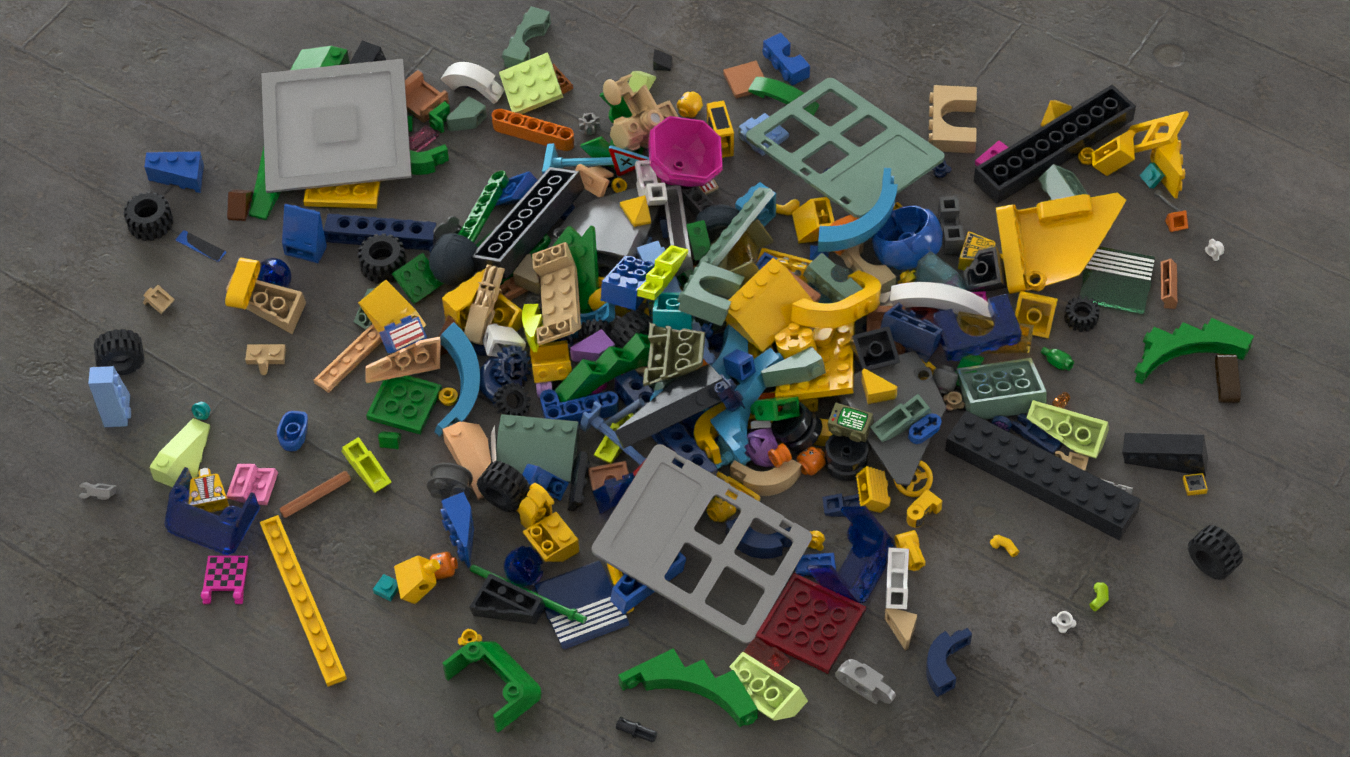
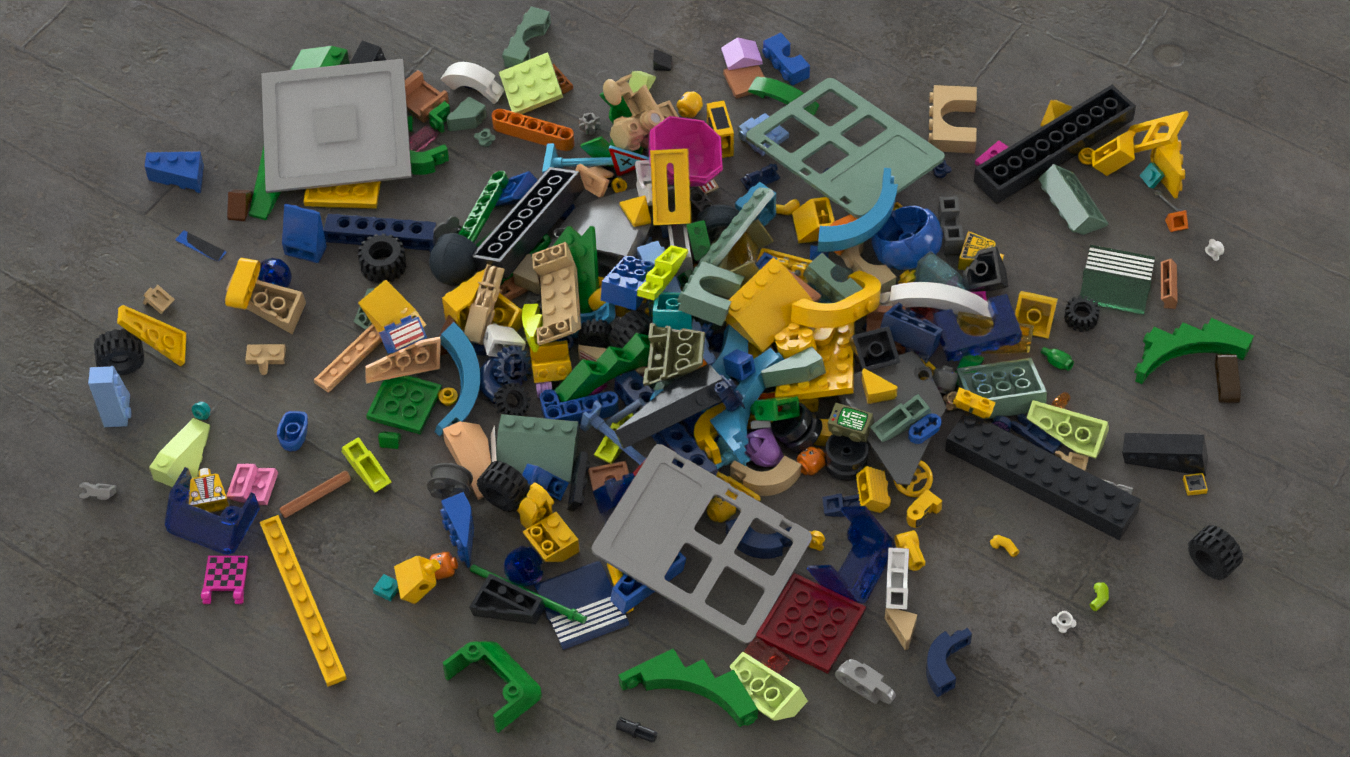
black tyre [124,192,173,241] -> none
green plate [392,253,444,305] -> none
yellow plate [458,629,482,646] -> none
medium lavender slope [570,329,615,362] -> none
orange wheel [768,443,792,468] -> none
blue plate [795,553,836,576] -> none
yellow panel [996,193,1126,294] -> none
none -> yellow wing [117,305,186,367]
none -> sand green plate [474,128,495,147]
none -> yellow piece [650,149,691,225]
none -> lavender slope [721,38,763,70]
none -> dark blue hinge [740,163,780,191]
none -> yellow hinge [953,387,996,419]

